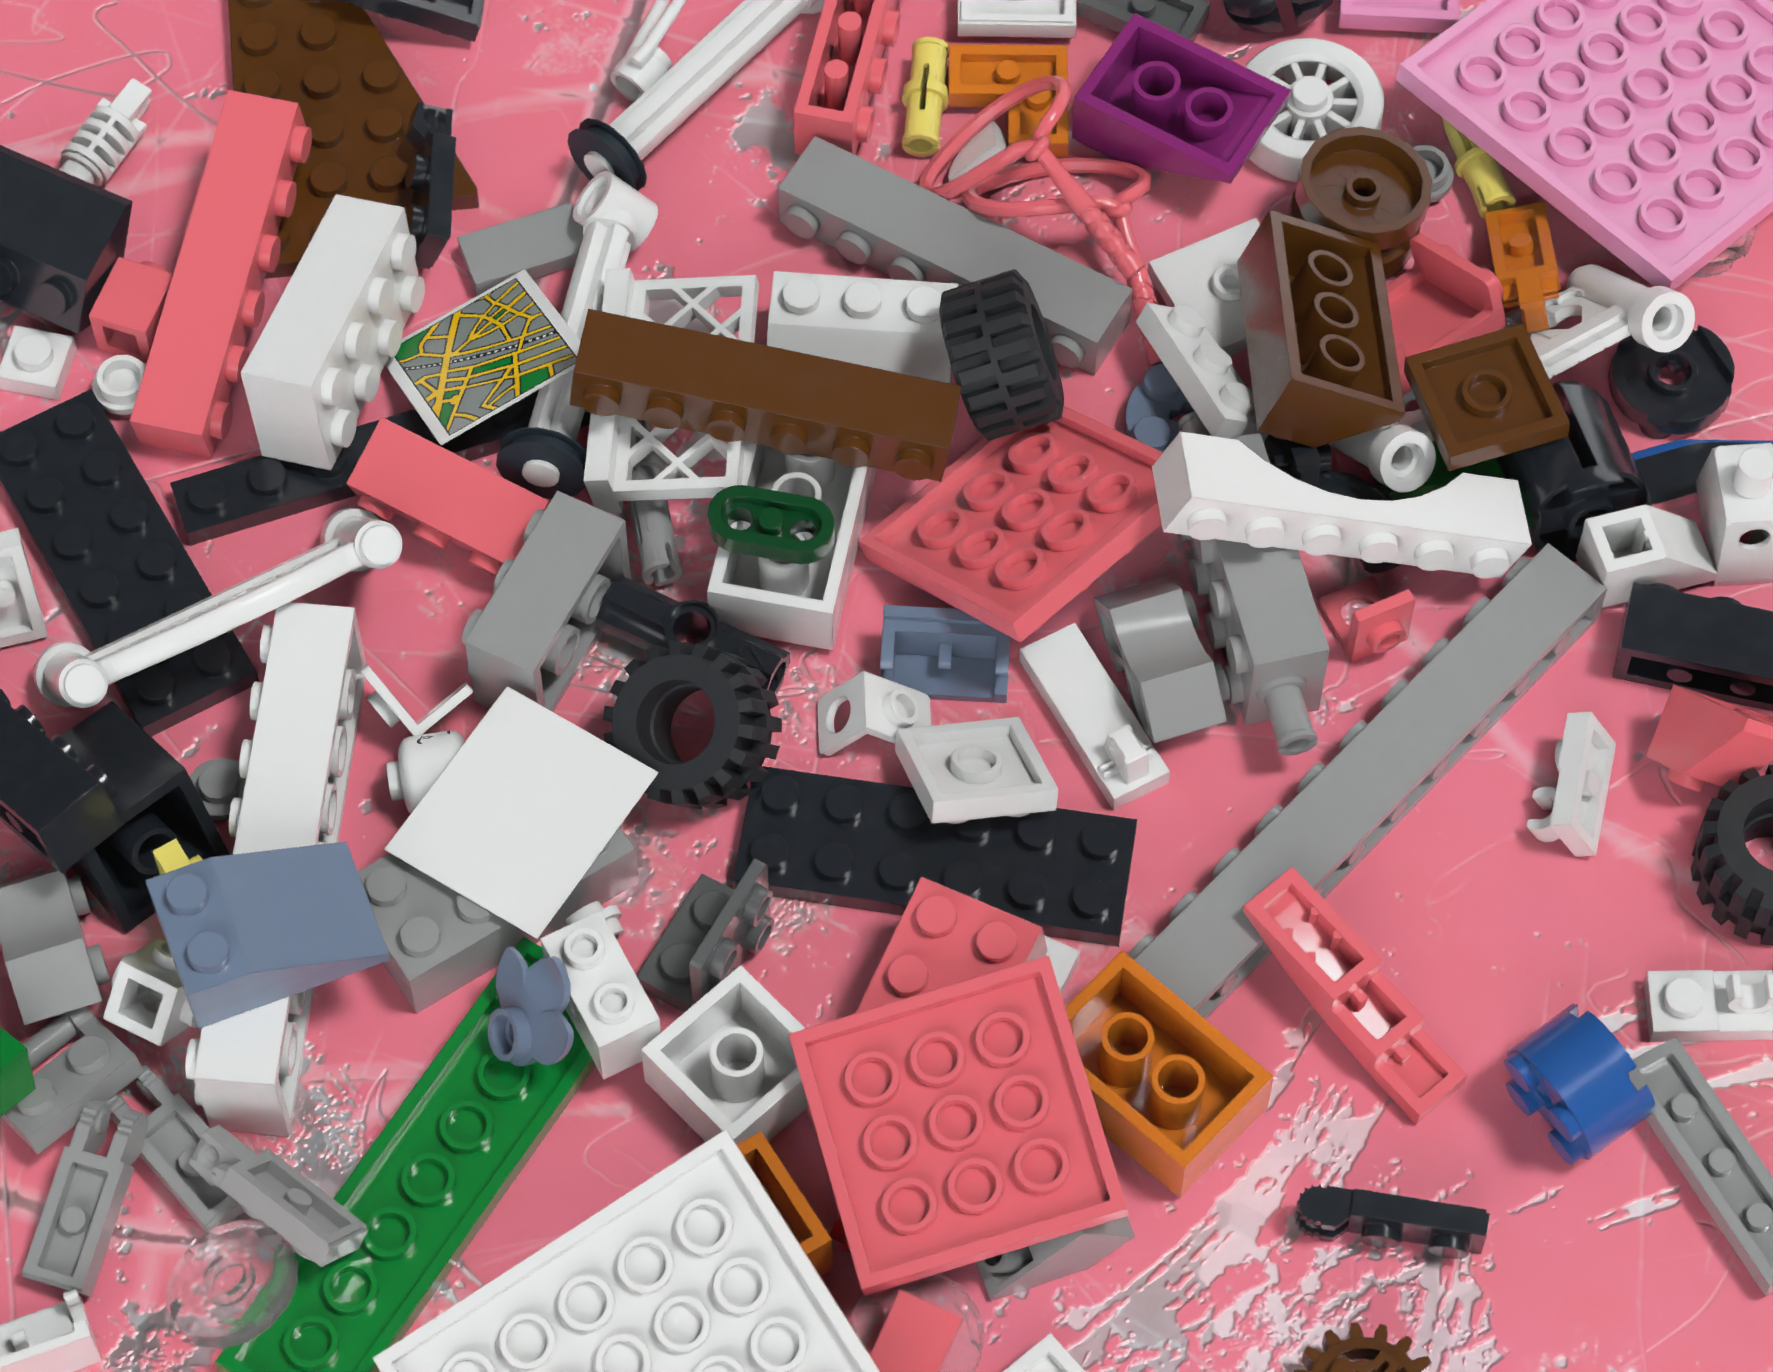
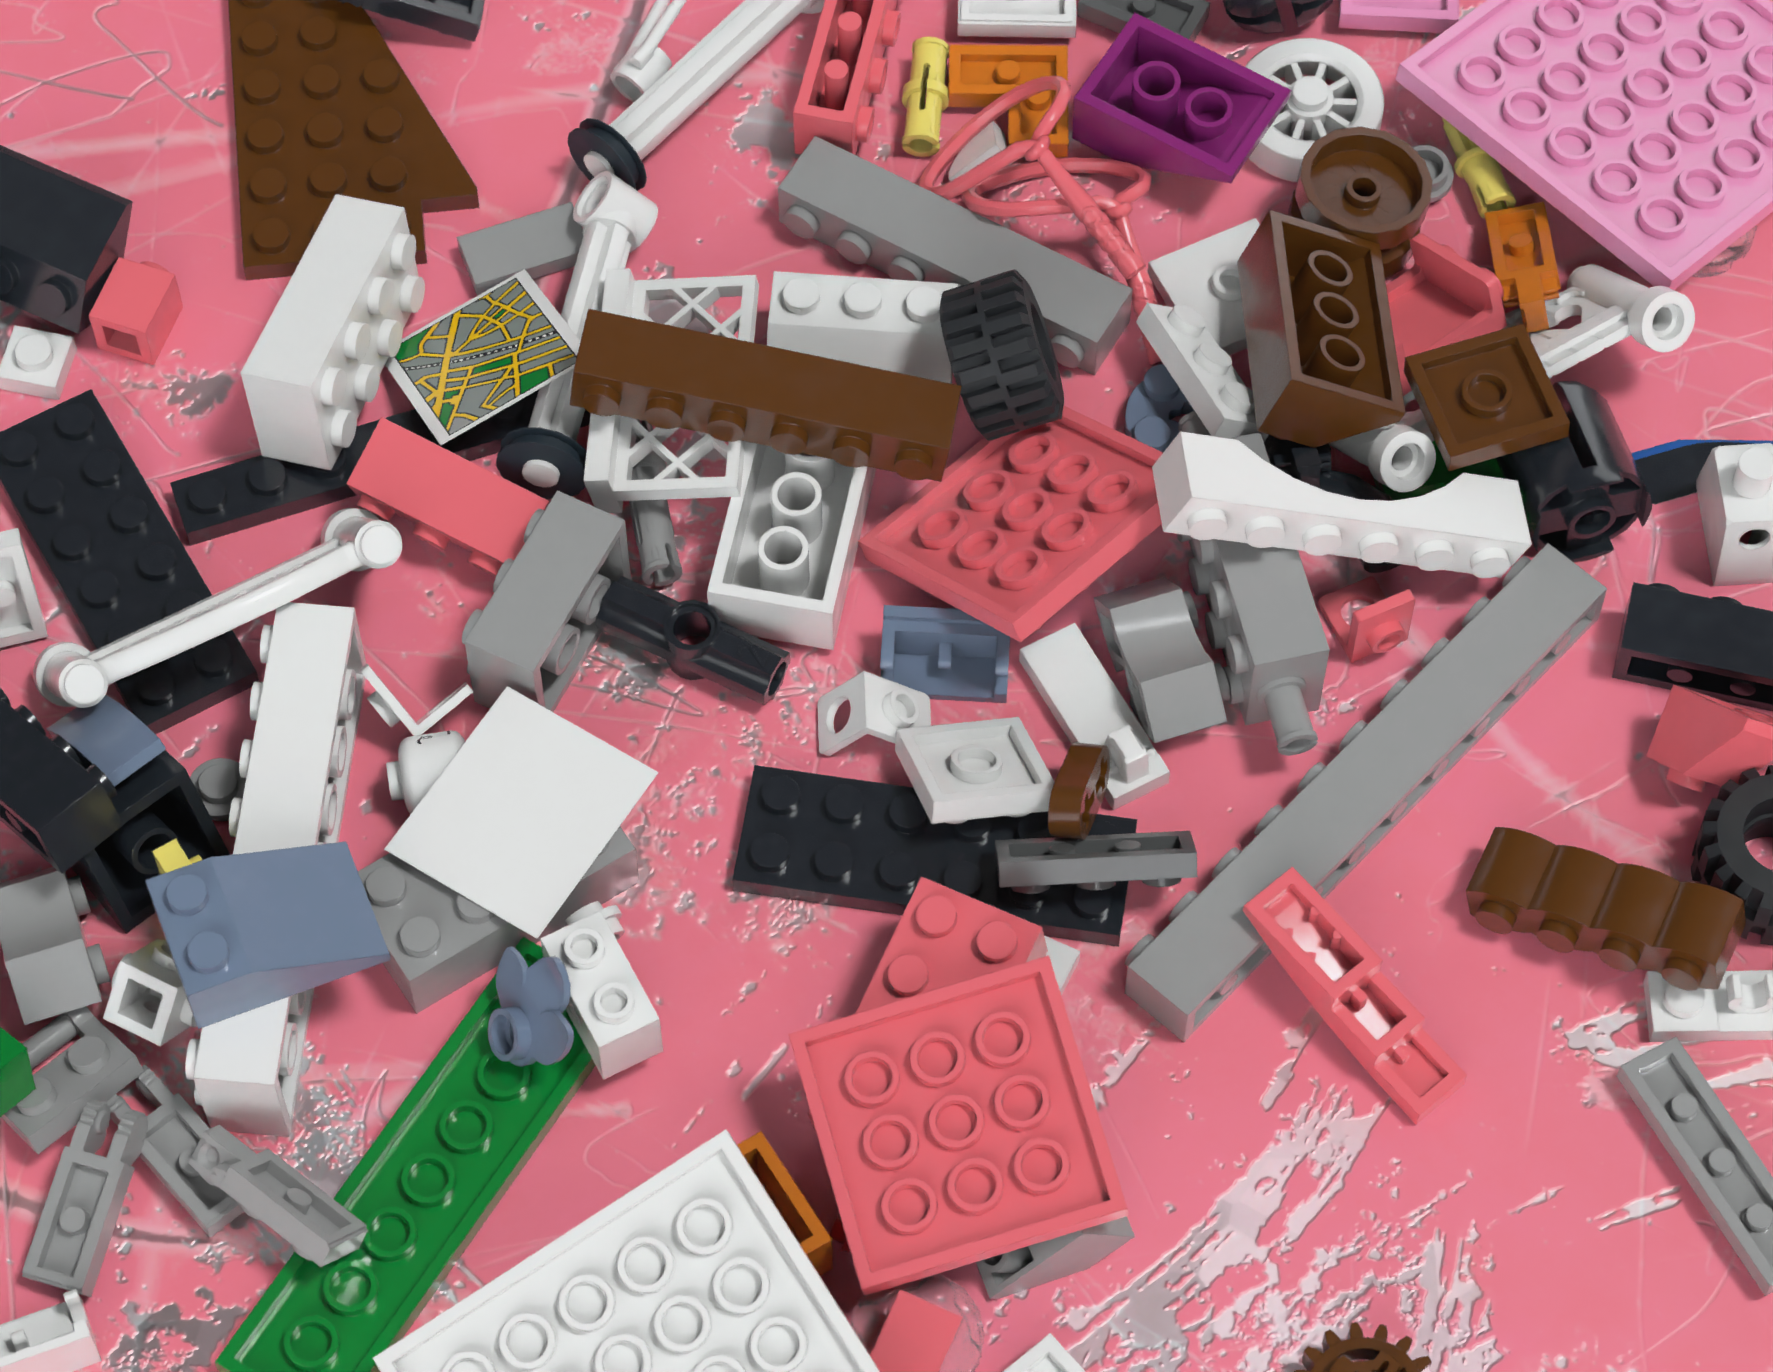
white hinge [59,78,152,187] -> none
white plate [93,355,146,415] -> none
coral brick [130,90,312,458] -> none
clear tile [165,1220,298,1349] -> none
black hinge [405,102,456,269] -> none
black tyre [603,641,782,810] -> none
dark grey bracket [637,859,775,1013] -> none
white brick [641,965,809,1144] -> none
dark green plate [708,485,835,564] -> none
orange brick [1065,950,1274,1198] -> none
black hinge [1295,1184,1490,1259] -> none
blue brick [1504,1003,1656,1165] -> none
white plate [1527,711,1616,857] -> none
white slope [1576,504,1717,608] -> none
black plate [1608,324,1735,439] -> none
none -> sand blue slope [47,695,166,786]
none -> dark grey plate [995,831,1197,894]
none -> reddish brown beam [1048,742,1110,840]
none -> reddish brown brick [1466,827,1746,991]

